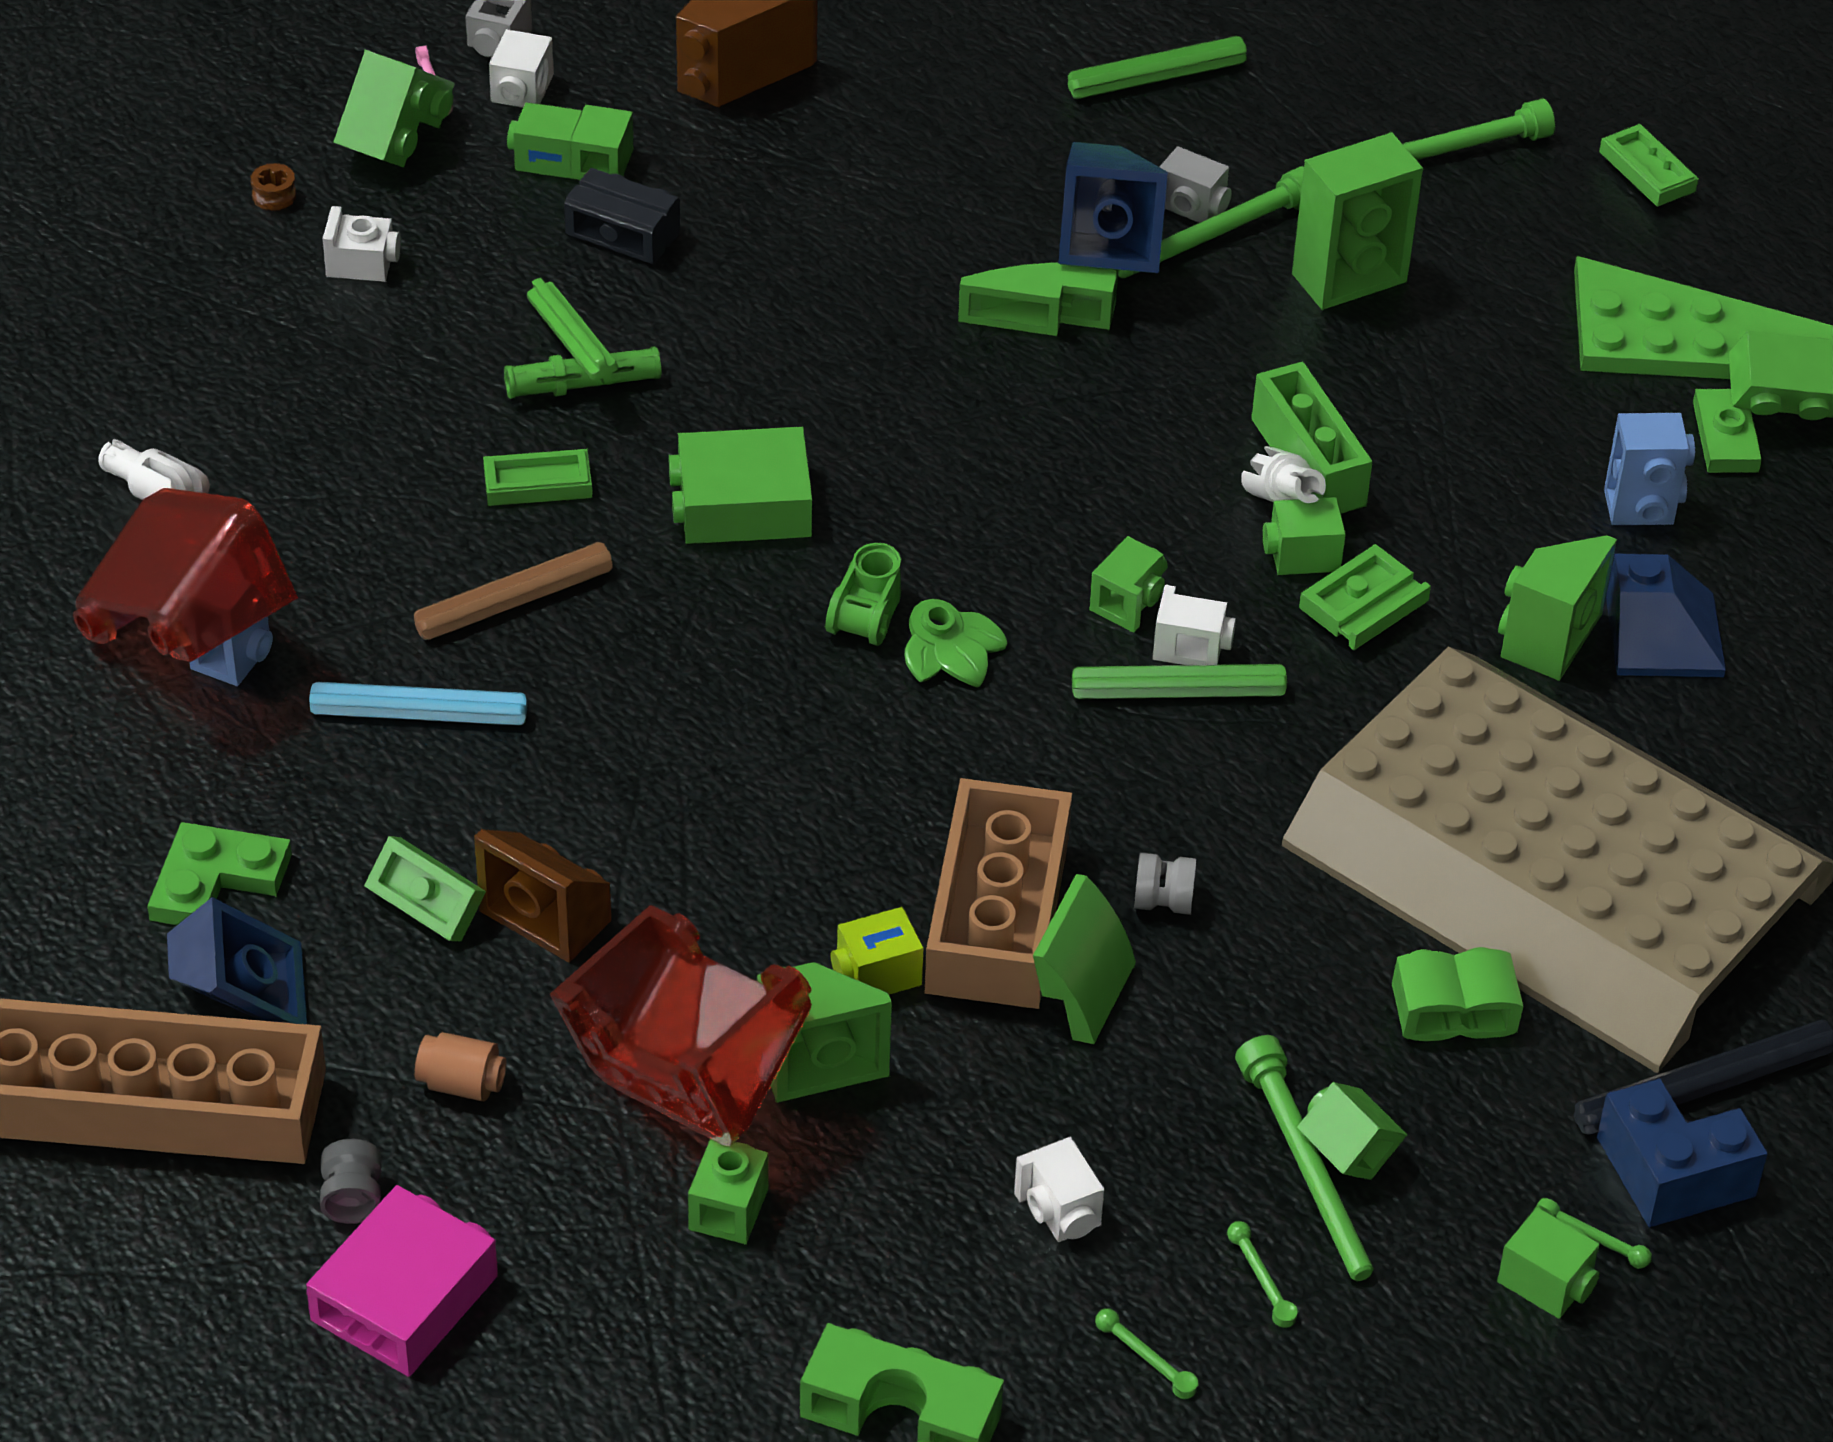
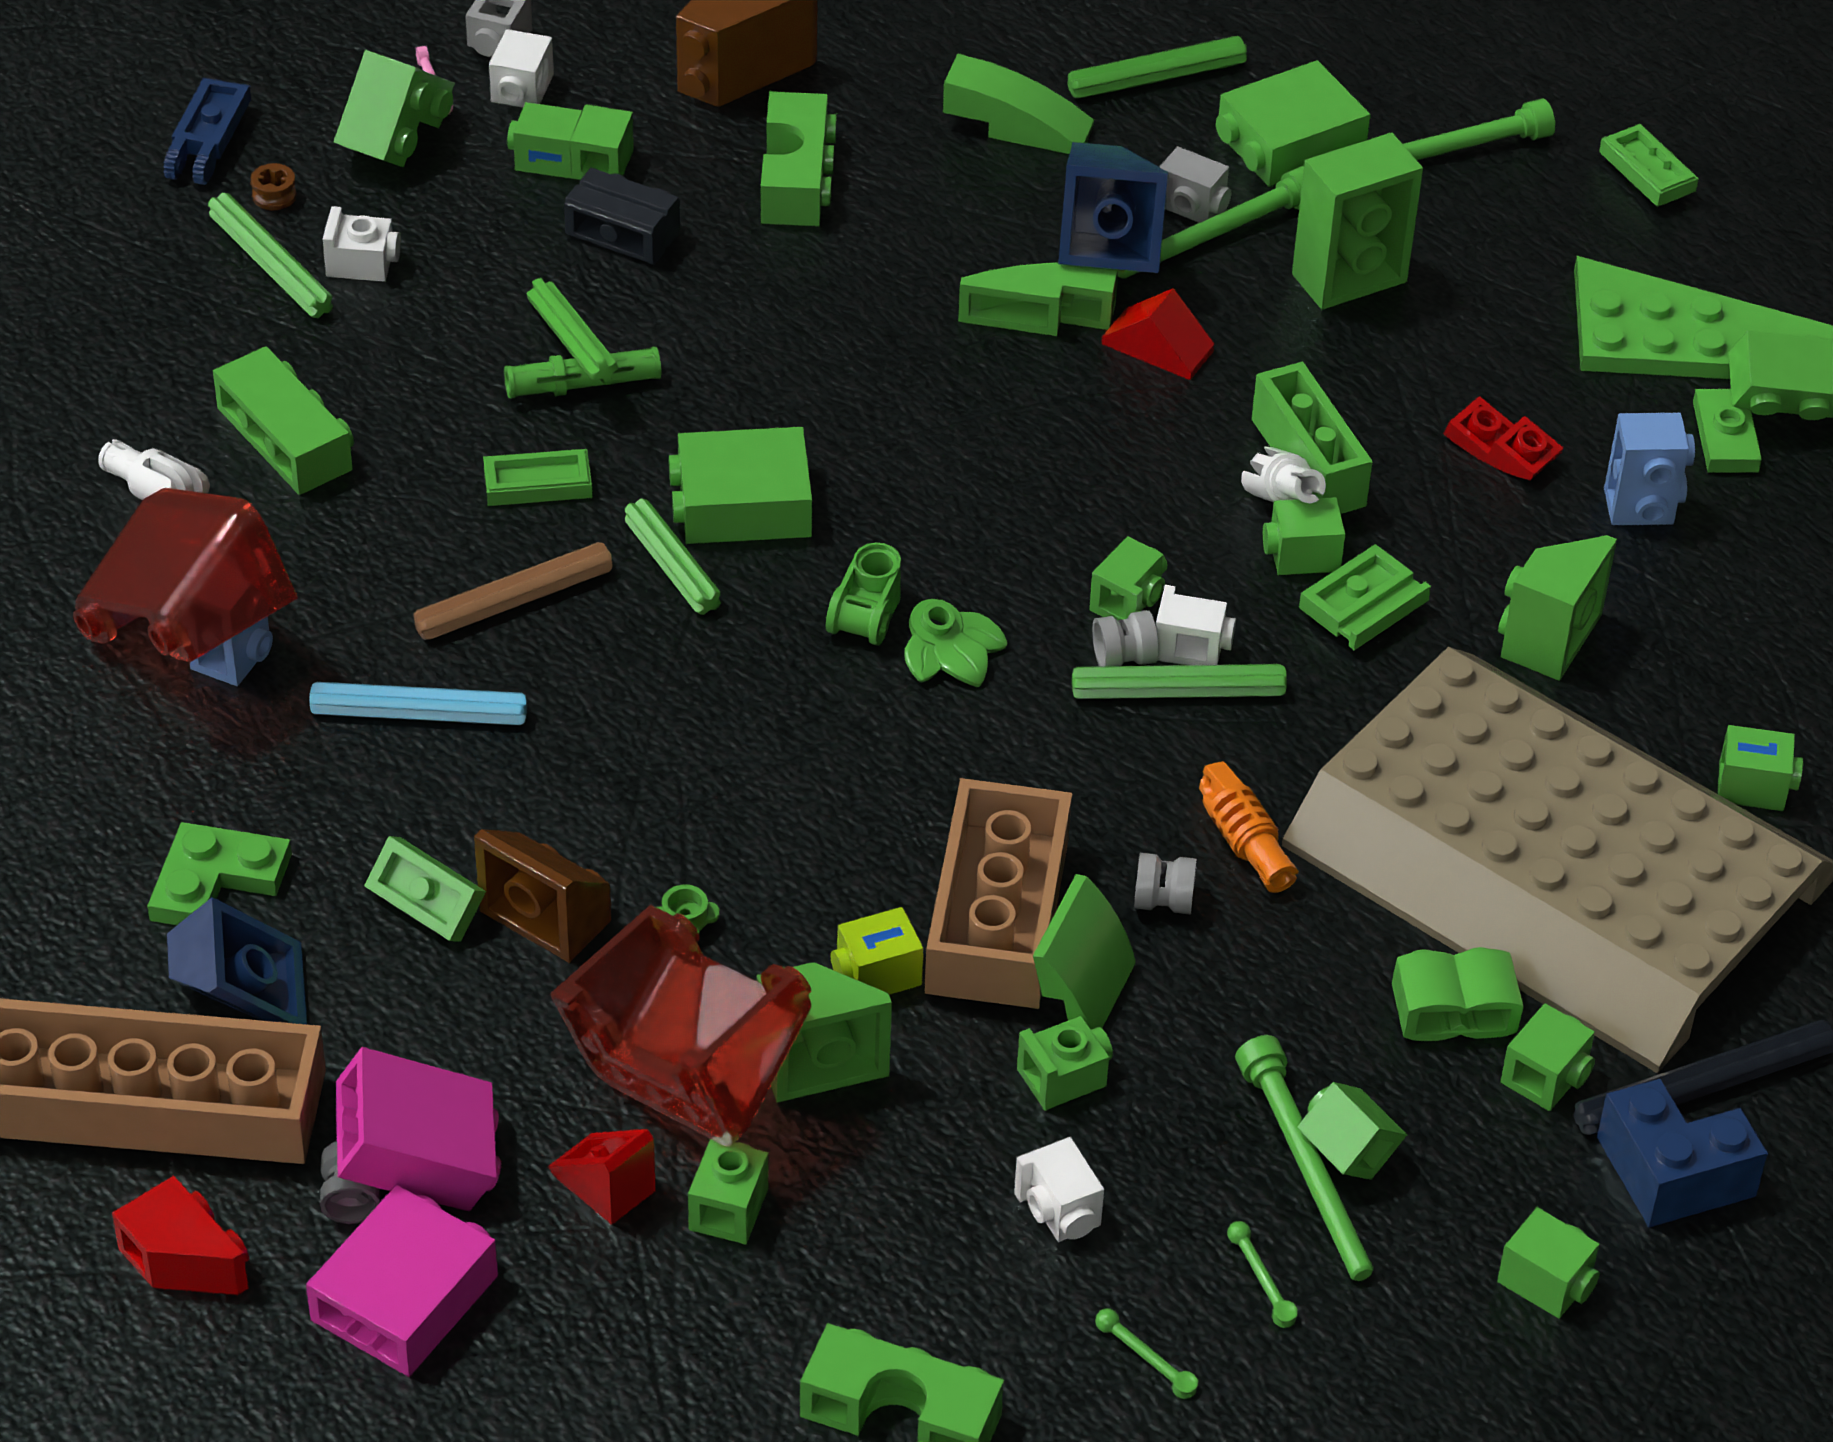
nougat brick [415,1032,507,1101] -> none
bright green hinge [1534,1198,1652,1269] -> none
dark blue slope [1606,554,1726,677] -> none
none -> red slope [112,1176,249,1295]
none -> dark blue hinge [163,78,251,185]
none -> bright green axle [208,193,333,318]
none -> bright green brick [213,346,354,495]
none -> dark pink brick [336,1047,501,1212]
none -> red slope [548,1129,656,1225]
none -> bright green axle [625,499,720,615]
none -> bright green plate [651,885,719,943]
none -> bright green arch [761,92,836,226]
none -> bright green slope [943,54,1094,154]
none -> bright green brick [1017,1016,1113,1110]
none -> light grey wheel [1092,610,1159,666]
none -> red slope [1102,288,1214,380]
none -> orange hinge [1199,761,1298,893]
none -> bright green brick [1216,60,1370,187]
none -> red slope [1443,396,1564,480]
none -> bright green brick [1500,1003,1595,1111]
none -> bright green brick [1718,725,1803,811]

